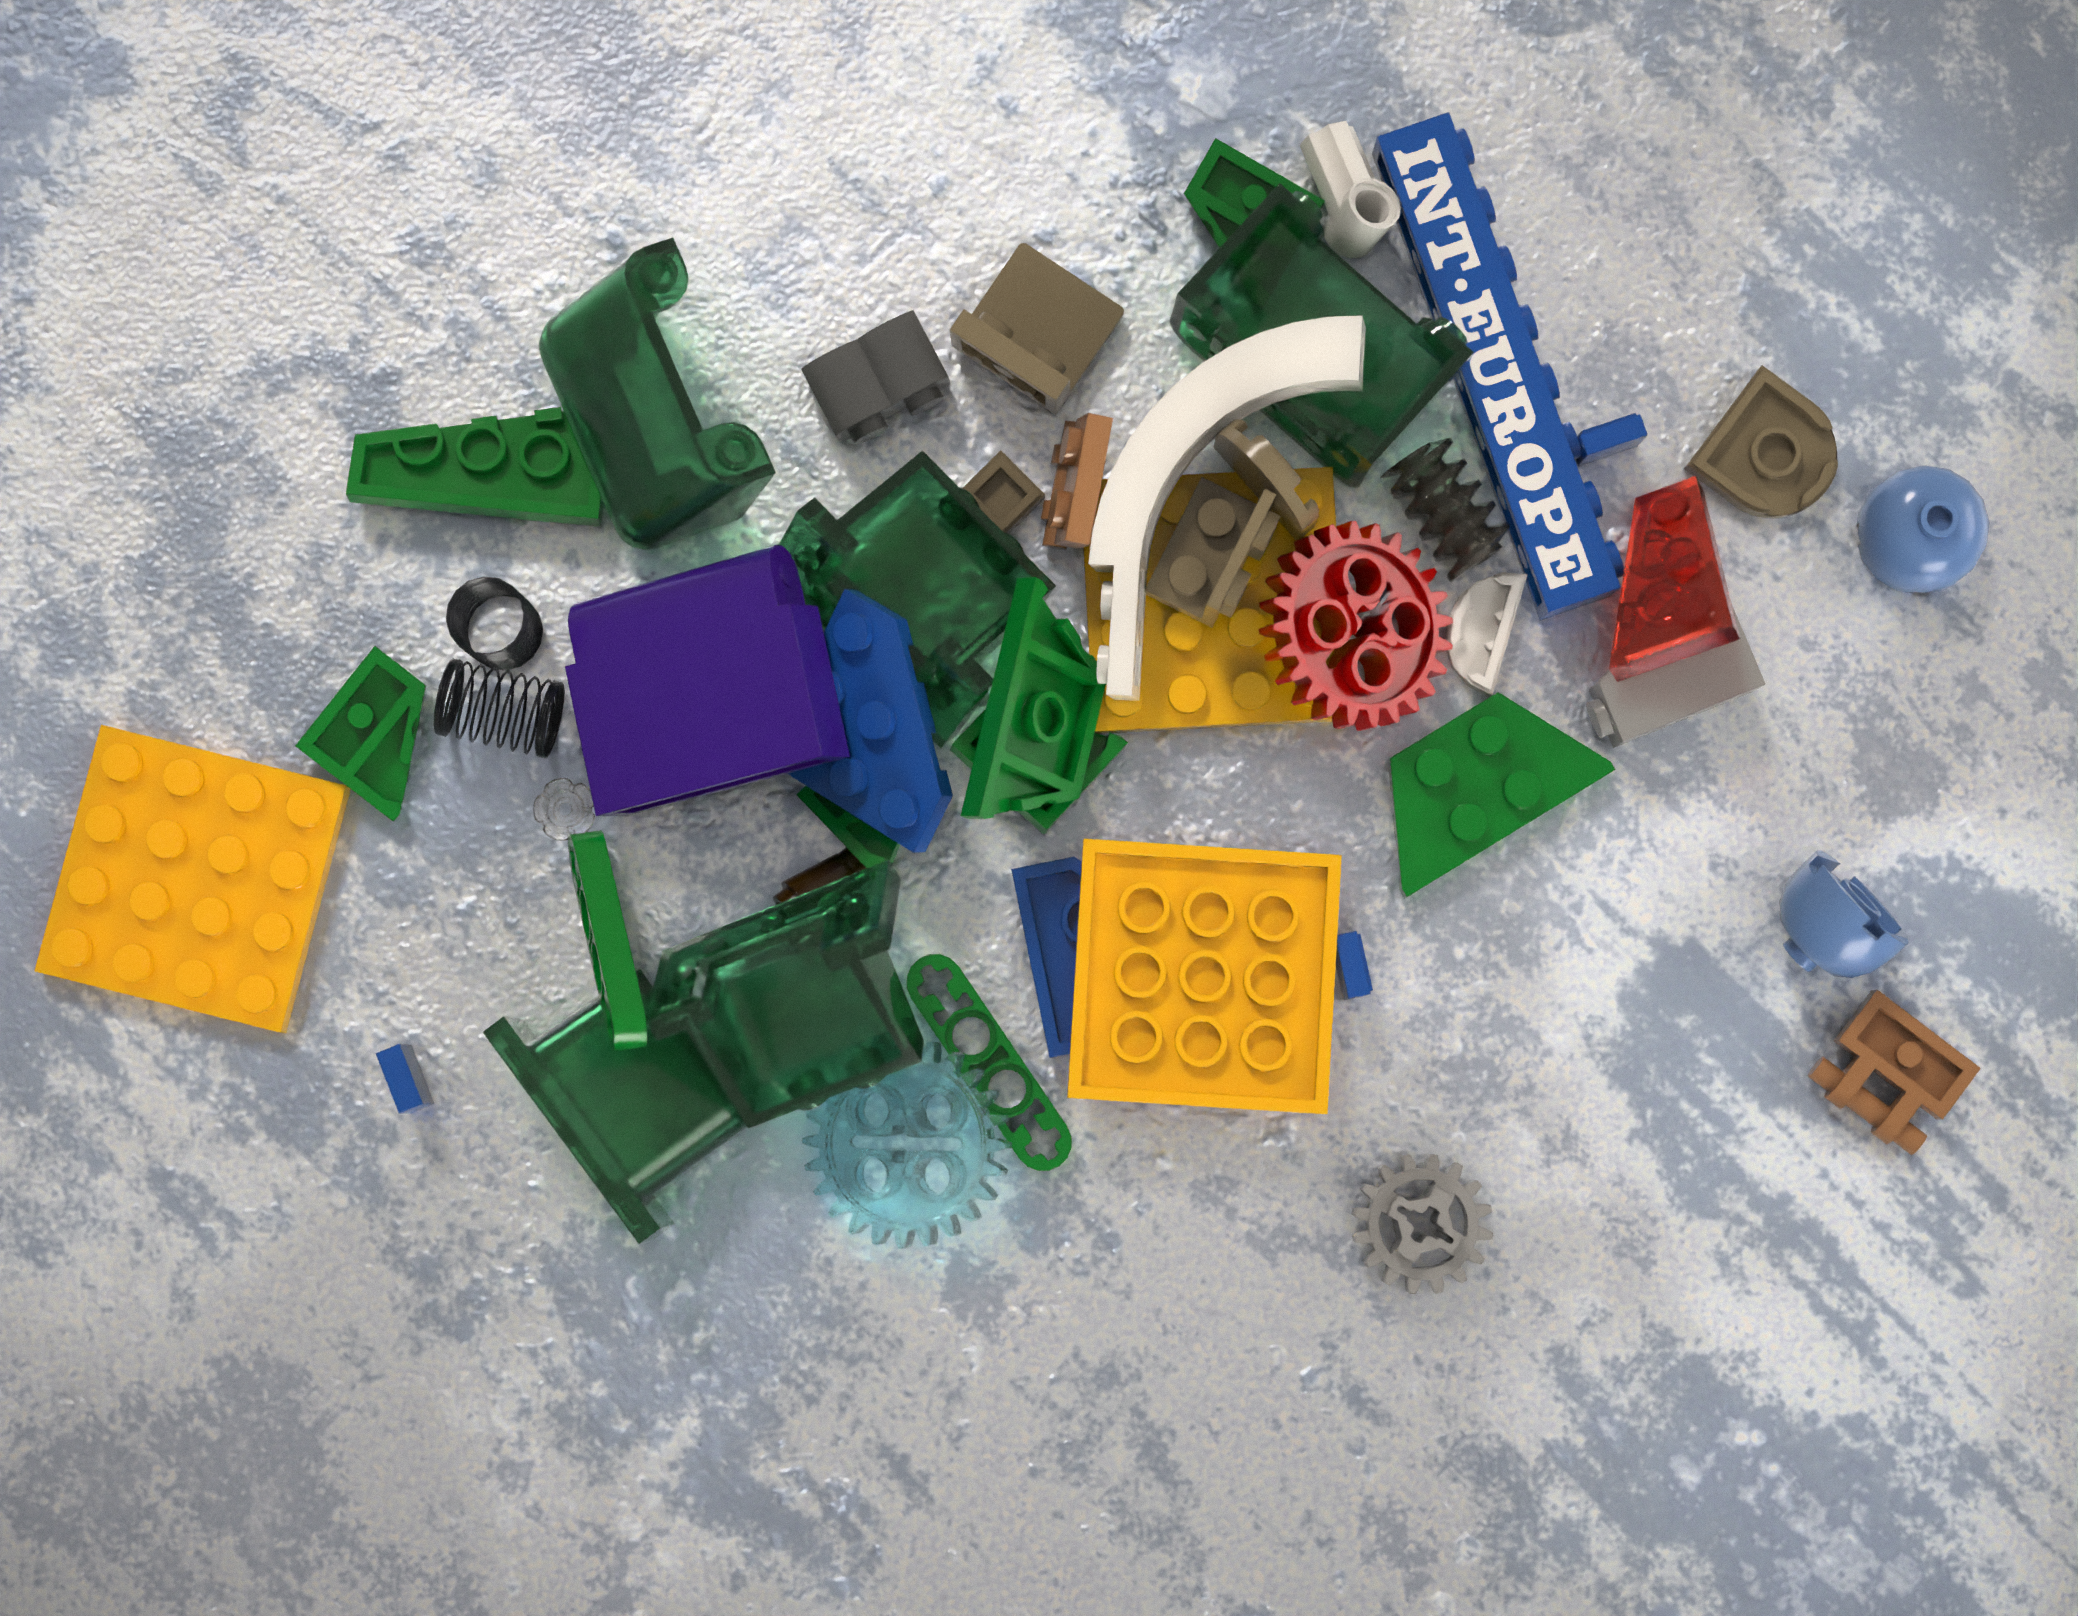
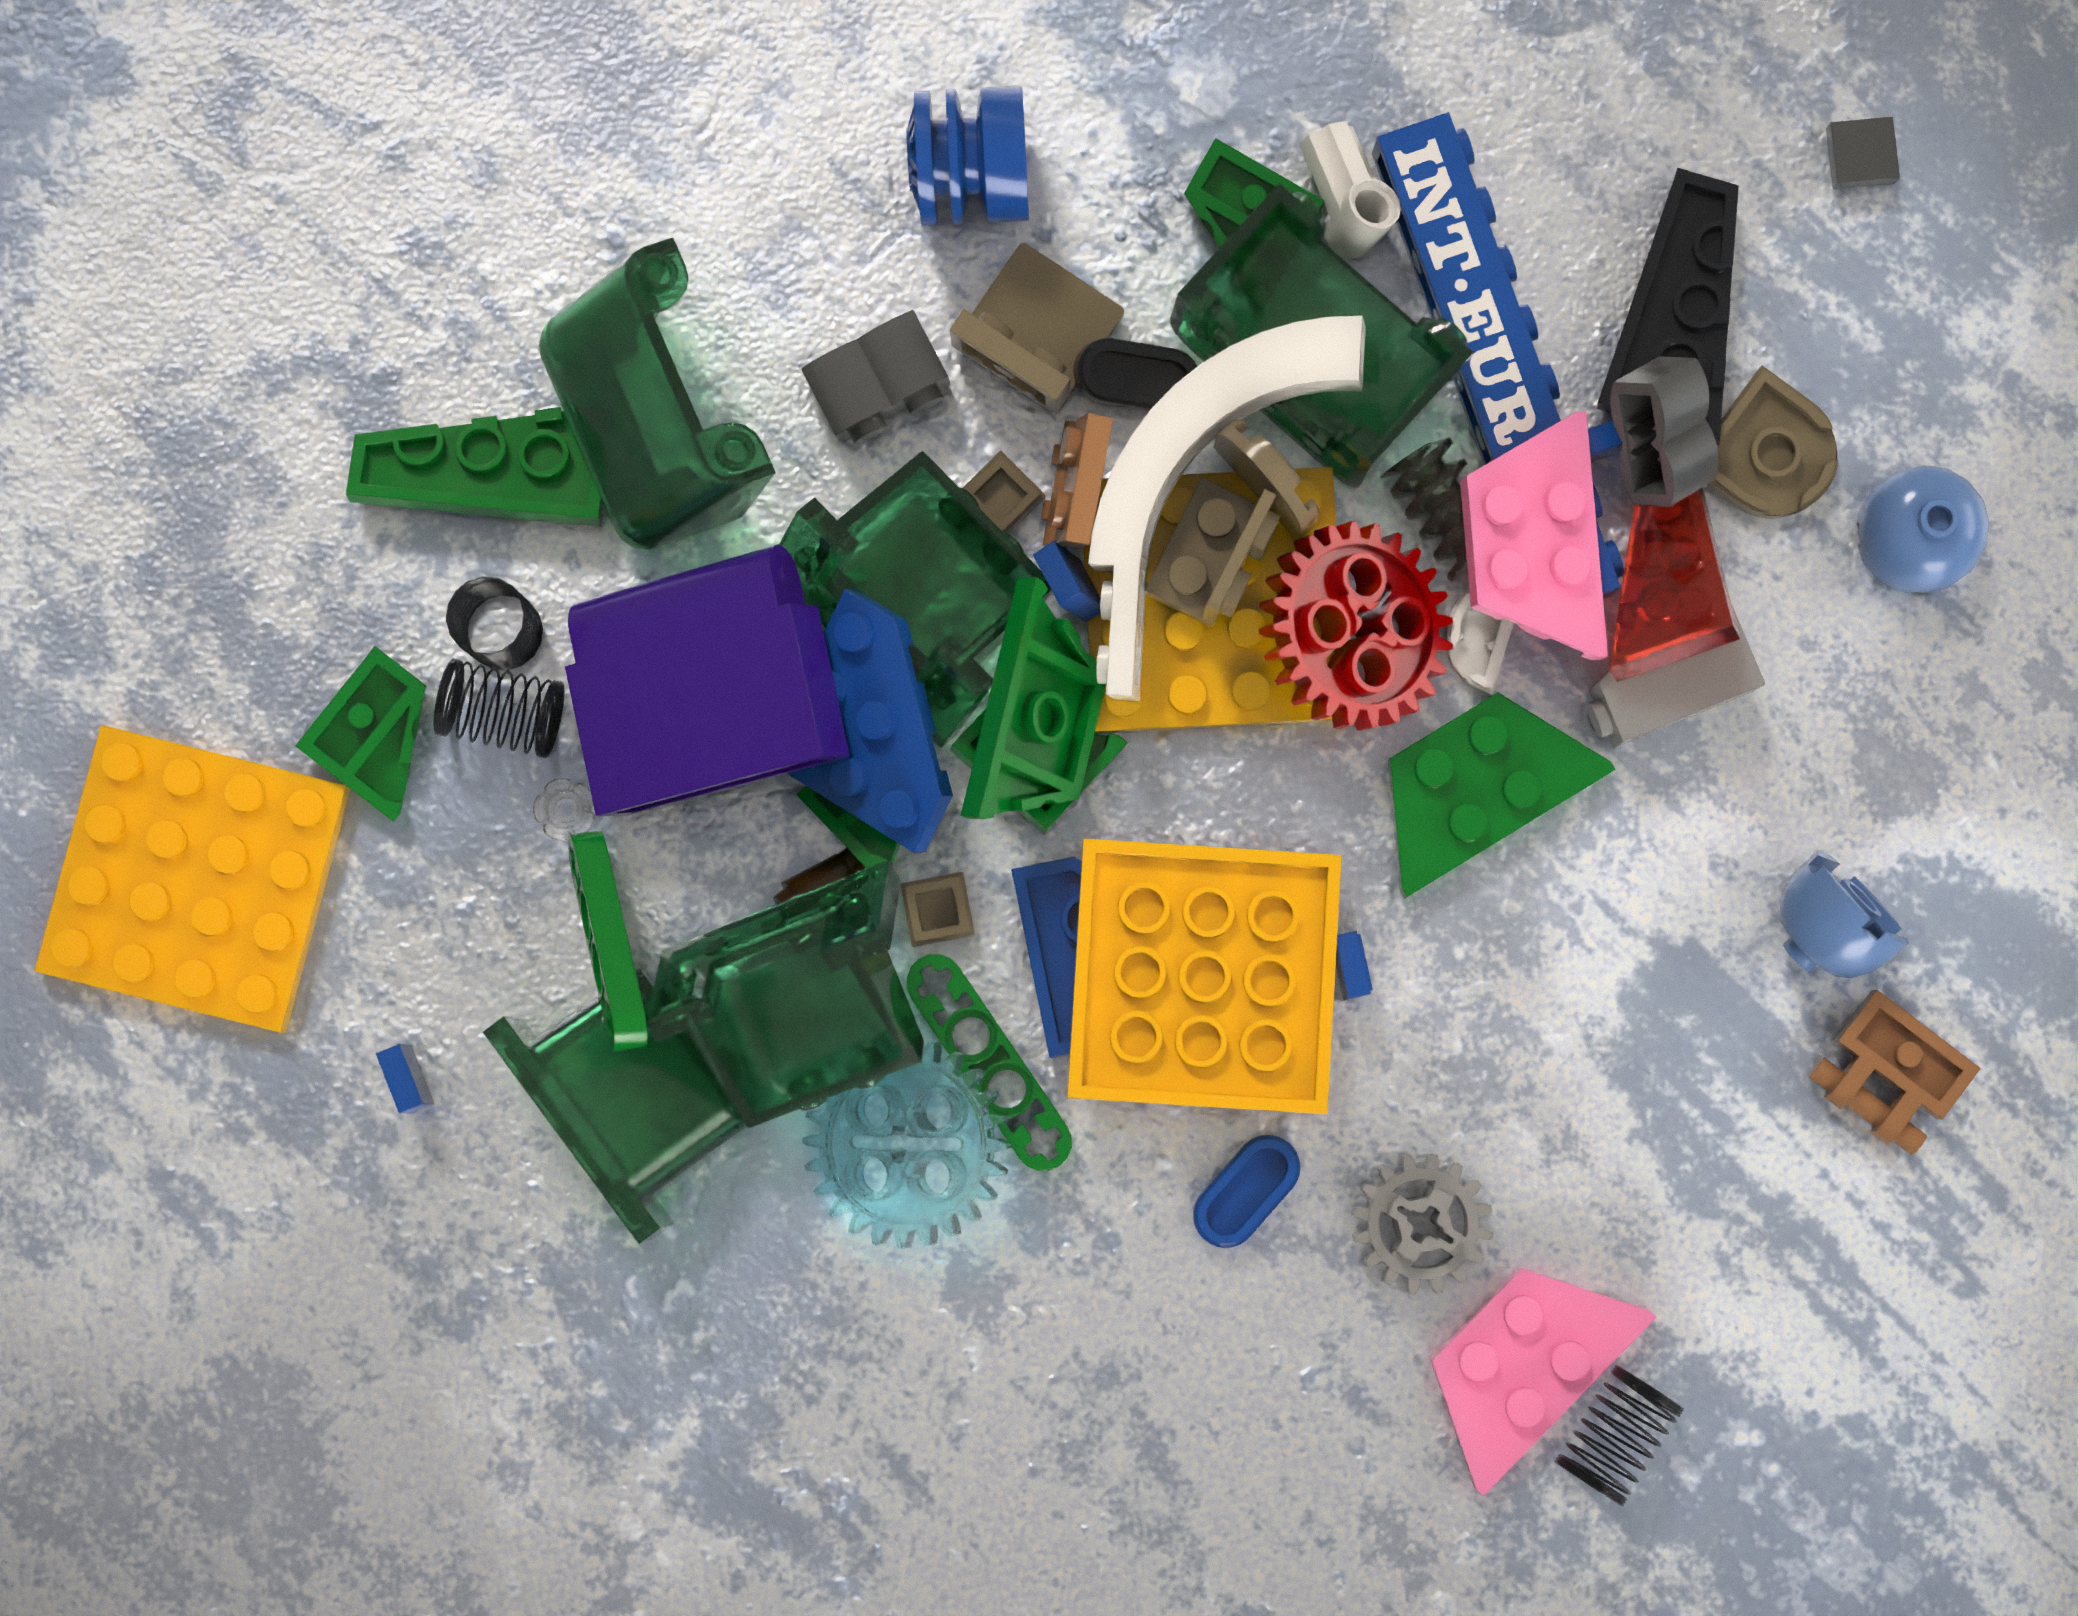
none -> dark tan tile [900,872,975,947]
none -> blue wheel [906,86,1029,226]
none -> blue tile [1033,541,1101,623]
none -> black tile [1073,338,1197,411]
none -> blue tile [1193,1135,1300,1248]
none -> bright pink wing [1430,1268,1657,1496]
none -> bright pink wing [1460,411,1608,660]
none -> black piece [1554,1365,1684,1506]
none -> black wing [1597,168,1739,446]
none -> dark grey brick [1610,357,1718,507]
none -> dark grey tile [1826,117,1900,189]

